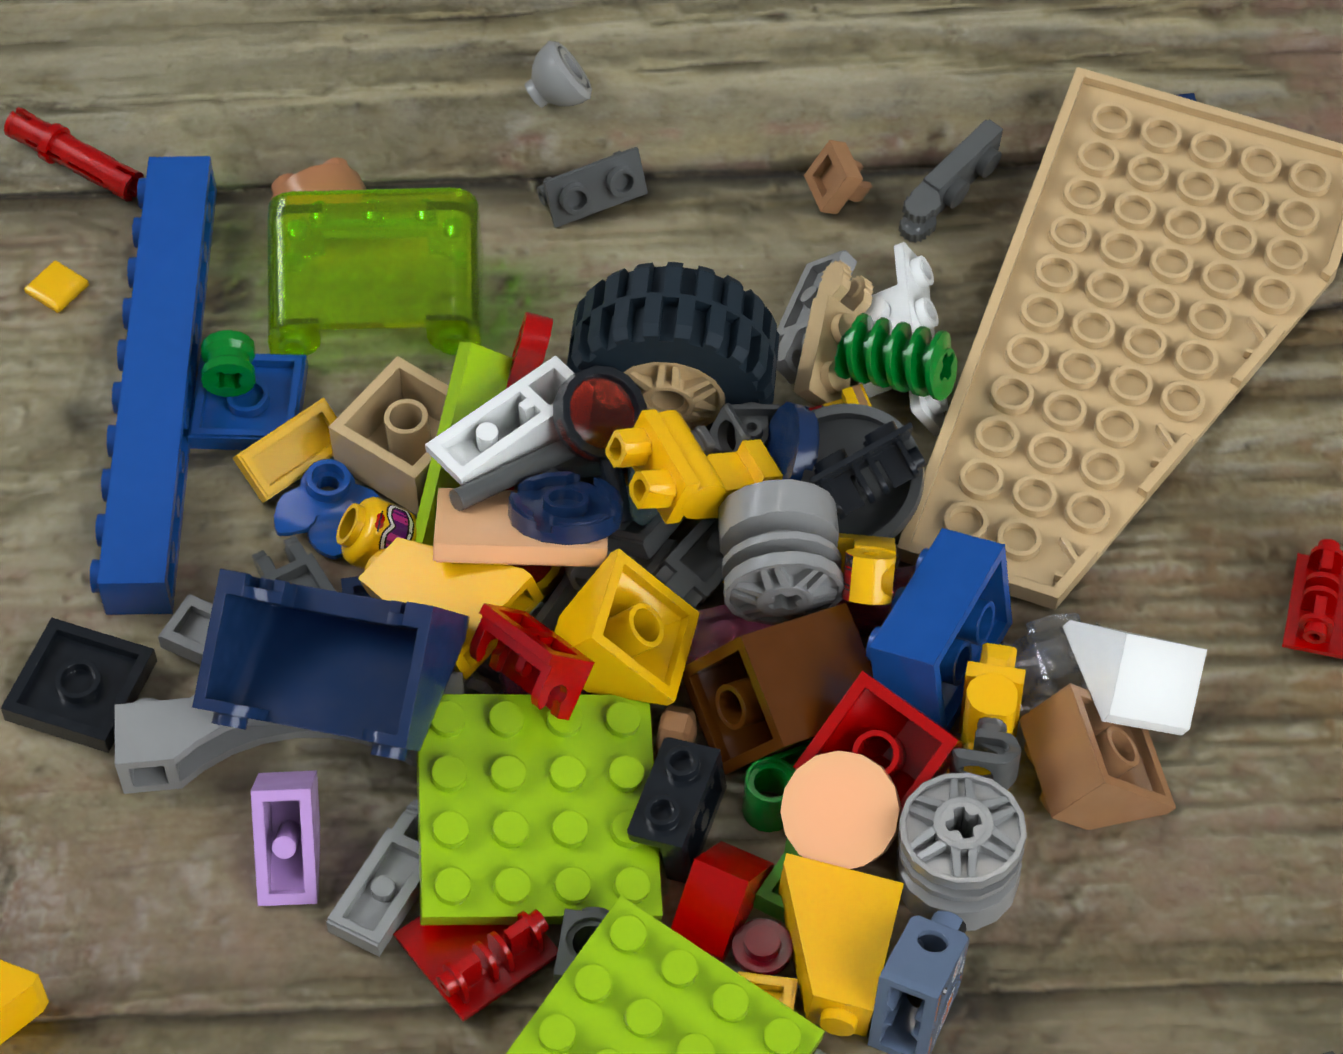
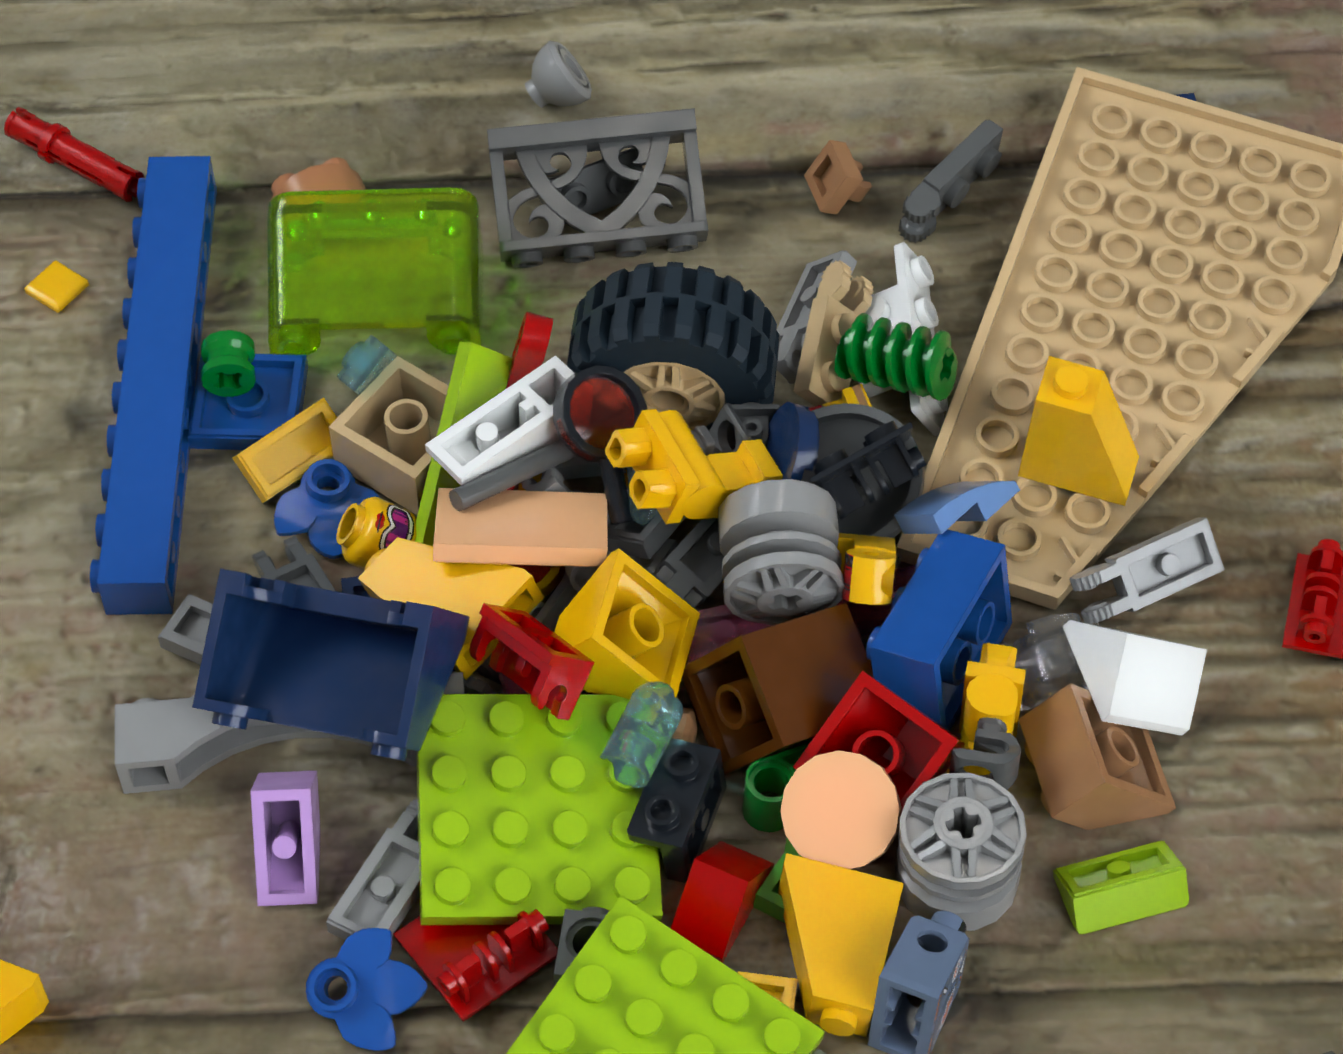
black plate [1,617,157,753] -> none
dark blue tile [508,471,623,545] -> none
dark red plate [732,919,793,976] -> none
none -> blue plate [306,928,428,1051]
none -> clear light blue slope [337,335,397,395]
none -> dark grey fence [487,108,709,268]
none -> clear light blue piece [600,681,683,788]
none -> medium blue slope [894,481,1020,534]
none -> yellow slope [1018,356,1139,506]
none -> lime slope [1053,840,1189,934]
none -> light grey hinge [1069,517,1225,624]

